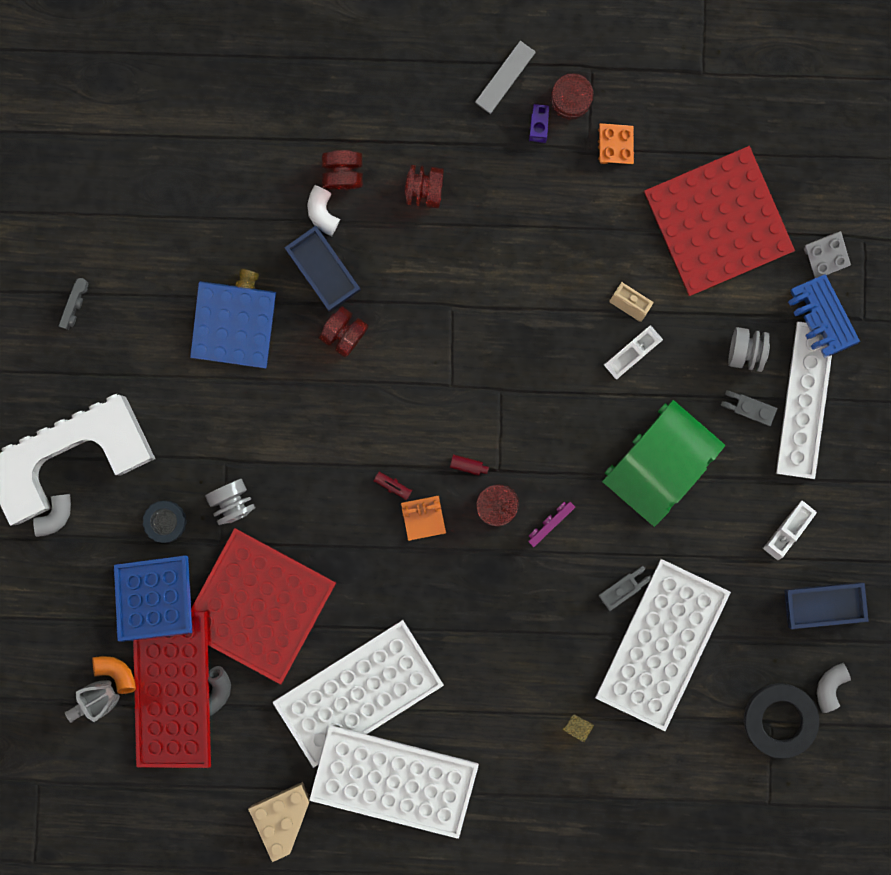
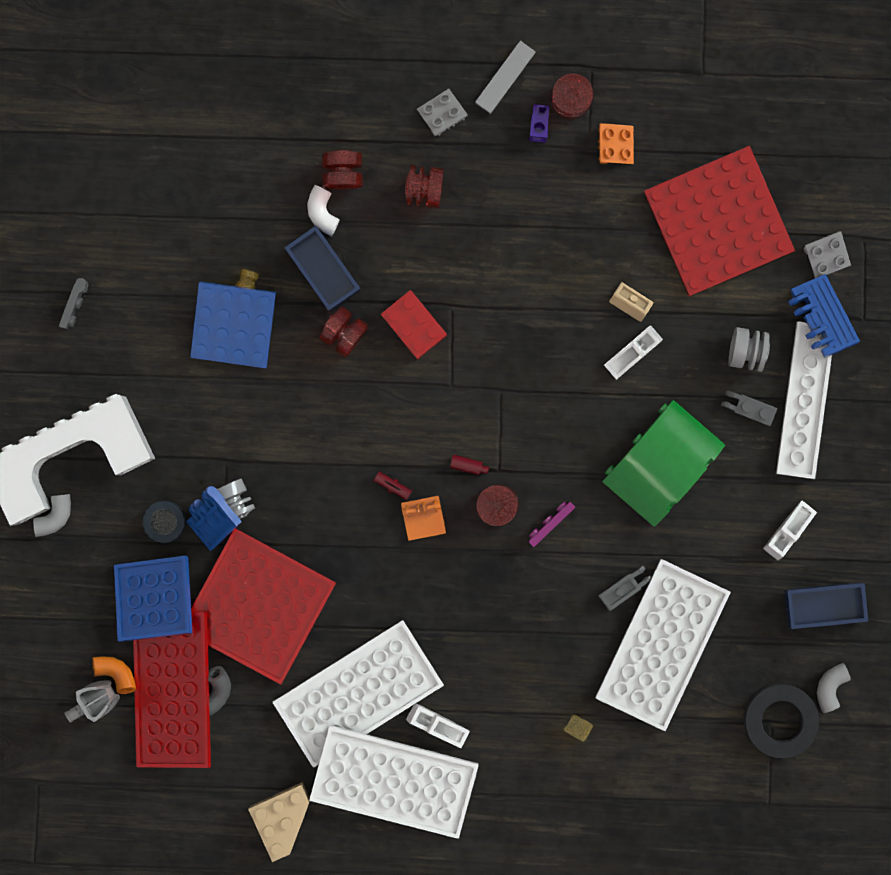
none -> blue hinge [186,486,242,551]
none -> red brick [381,290,447,360]
none -> white slope [406,703,470,748]
none -> light grey hinge [417,89,468,136]

